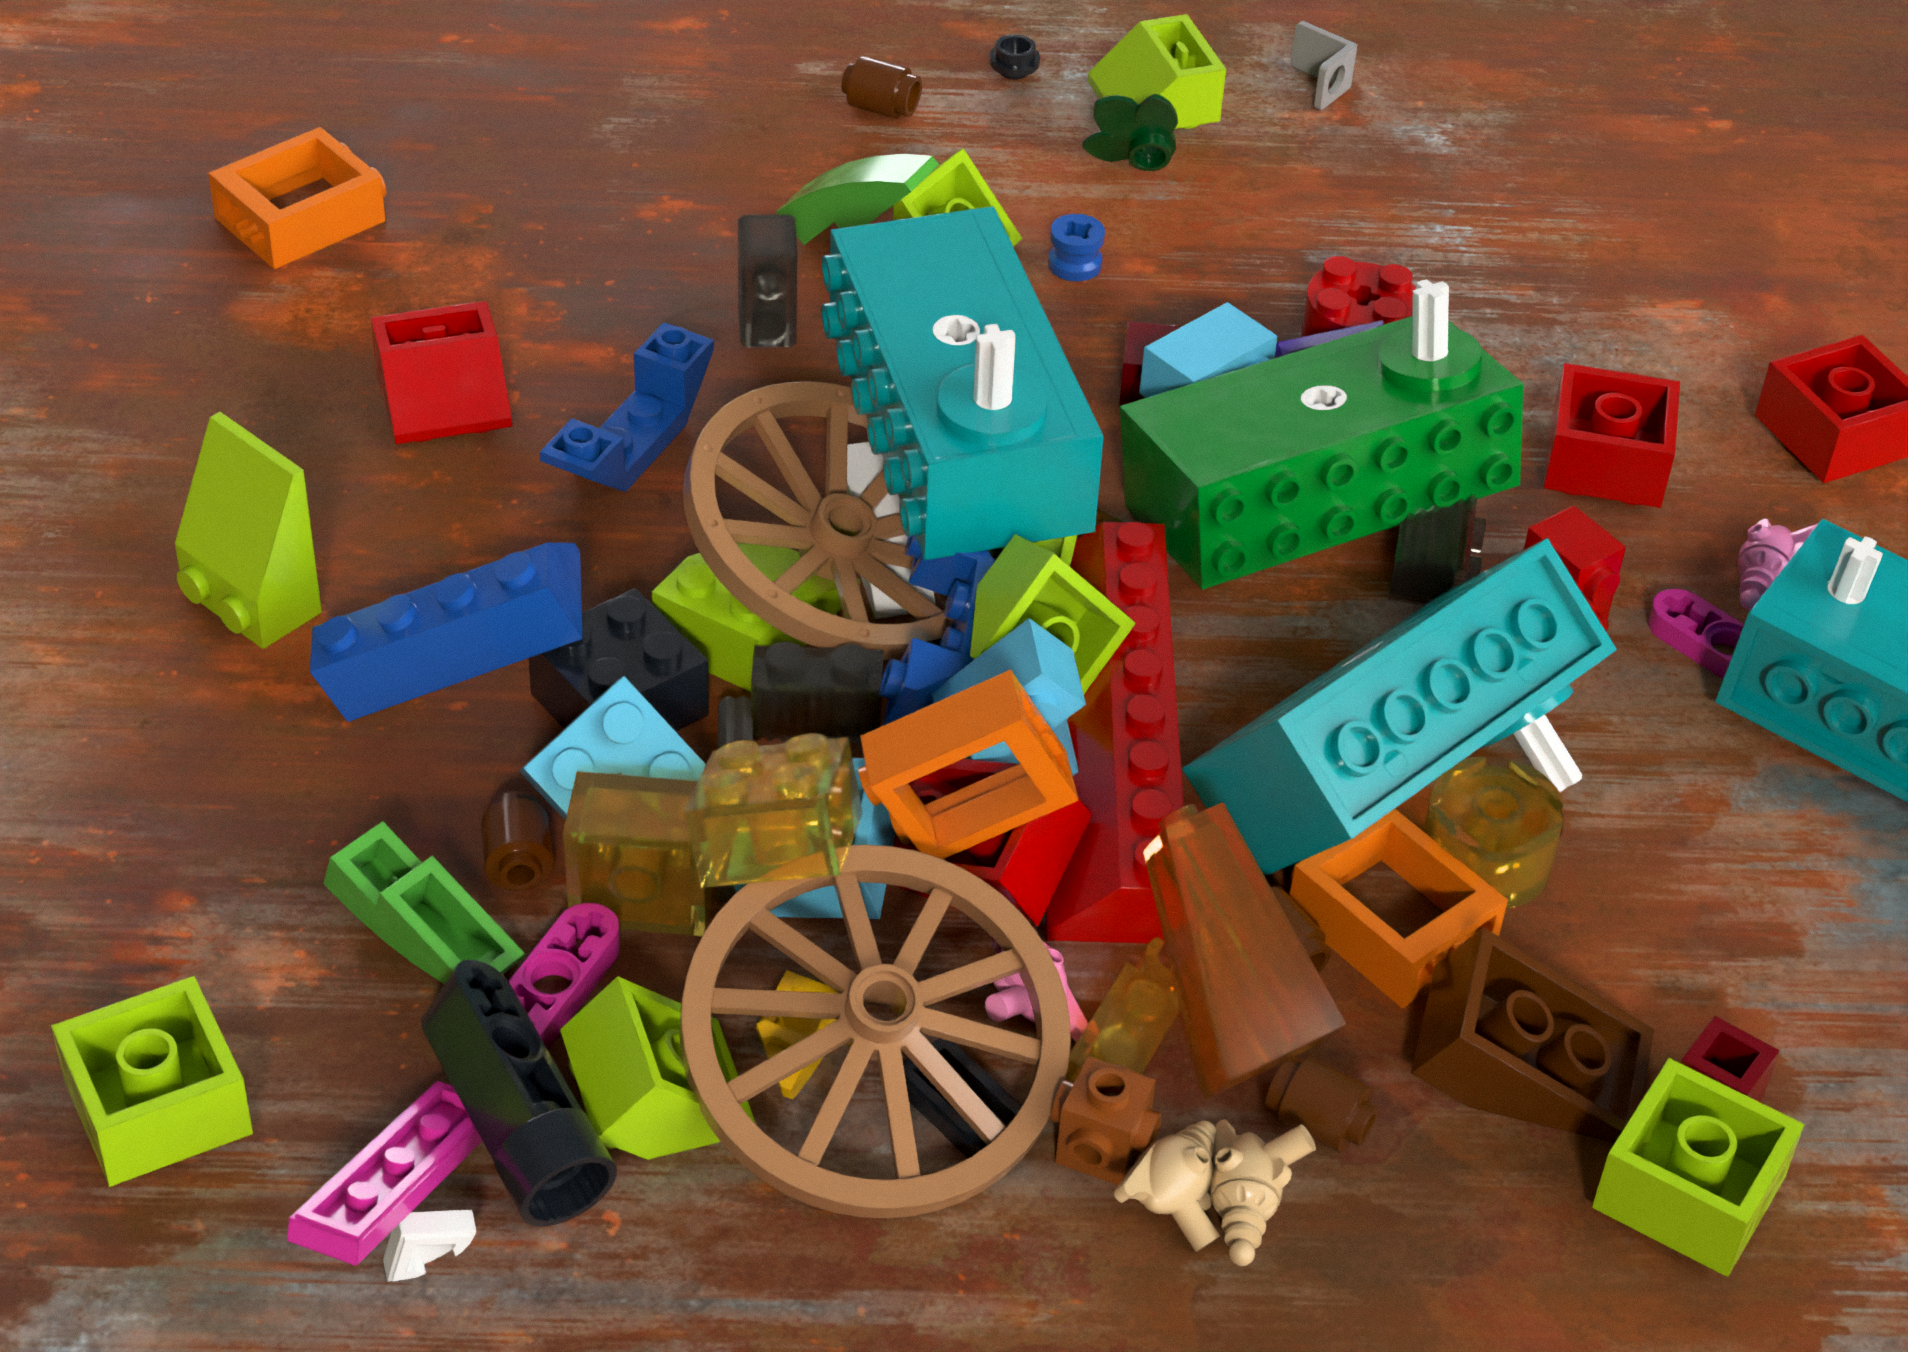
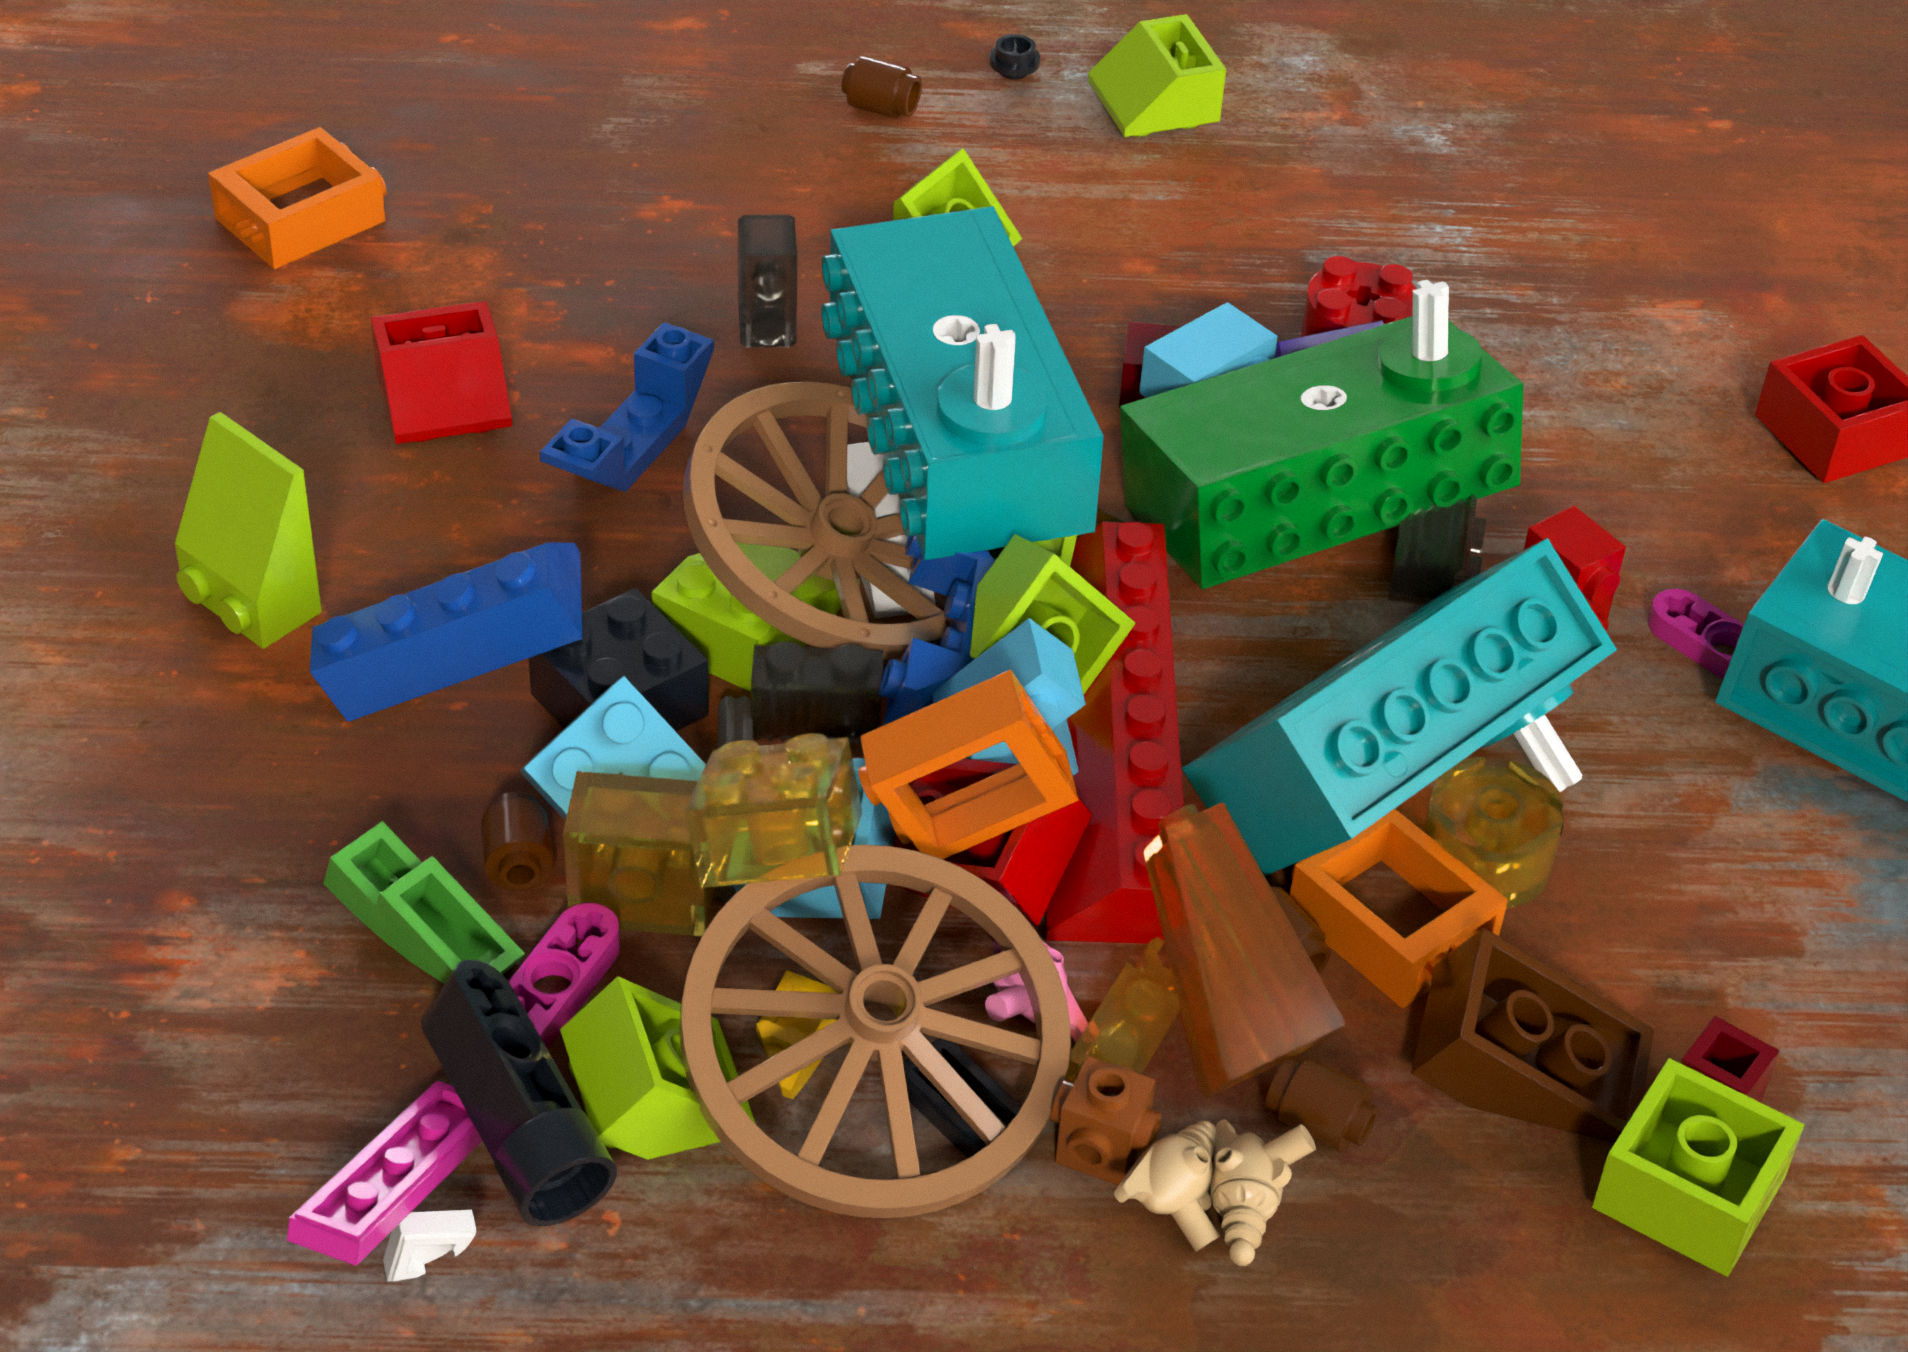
lime brick [51,976,253,1187] -> none
bright green slope [776,154,939,245] -> none
blue wheel [1048,214,1105,281] -> none
dark green plate [1082,94,1178,171] -> none
light grey bracket [1291,21,1358,110] -> none
red brick [1543,363,1680,508] -> none
bright pink piece [1737,519,1818,610] -> none

